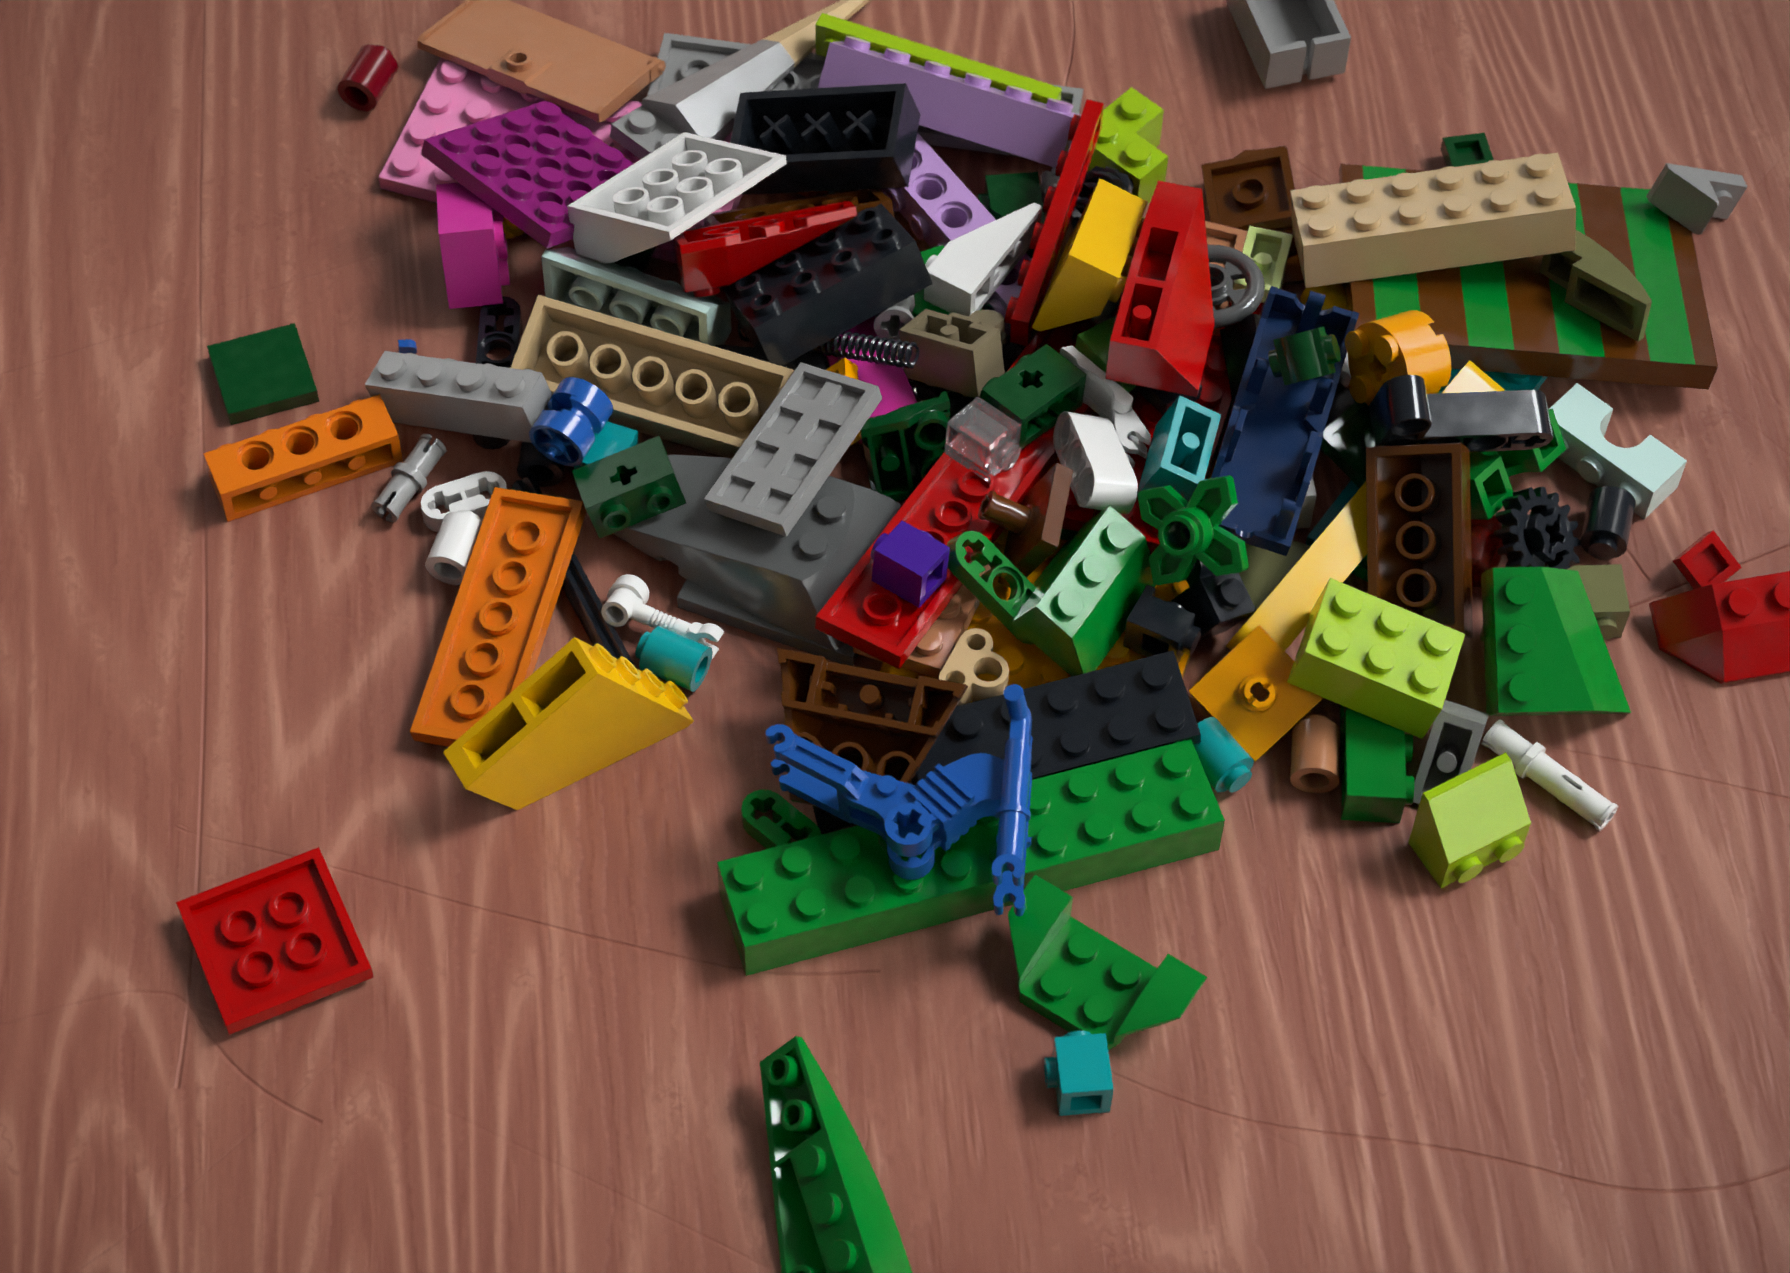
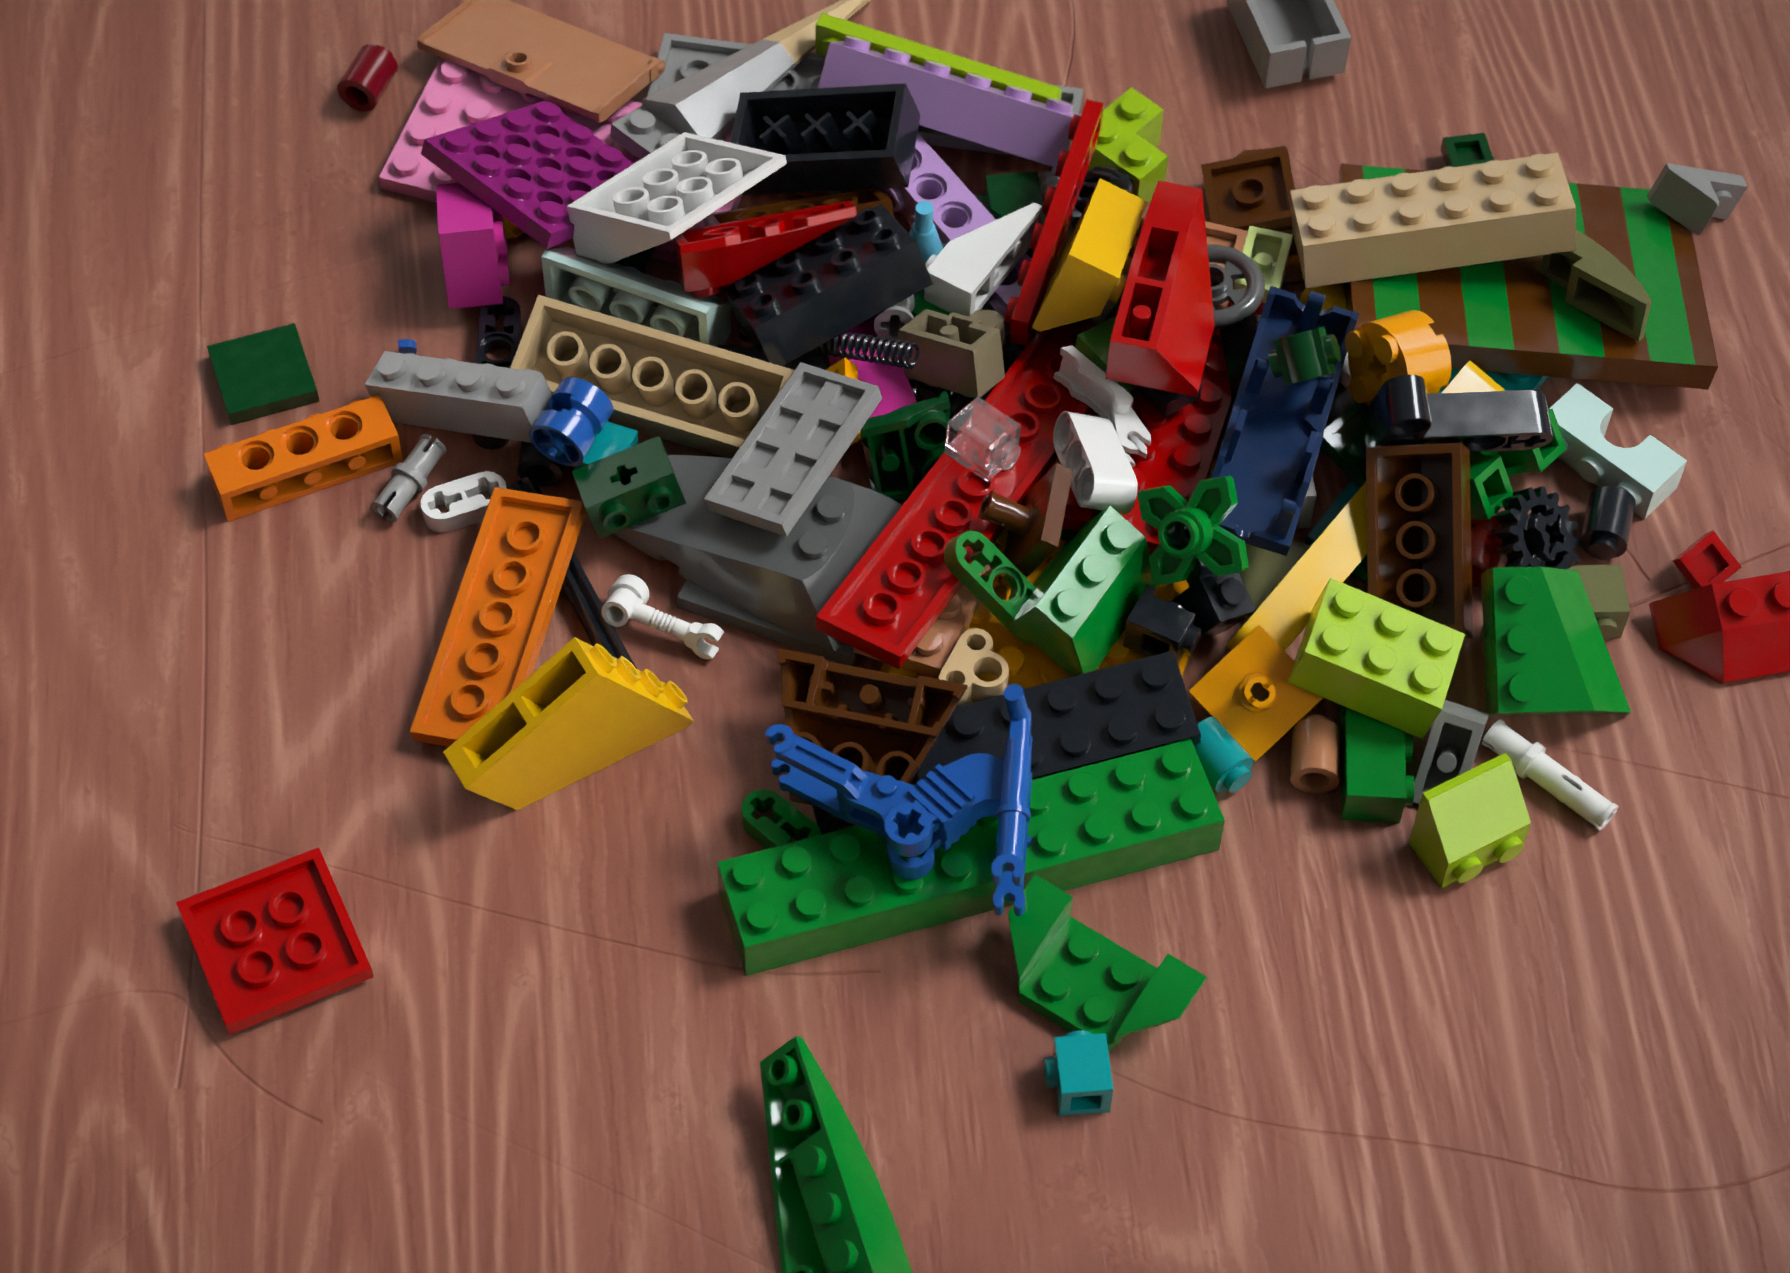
white brick [425,510,482,585] -> none
teal brick [635,626,713,692] -> none
dark purple brick [870,520,950,608] -> none
dark green brick [978,344,1087,451] -> none
teal brick [1137,395,1221,502] -> none
none -> medium azure cone [909,201,943,264]

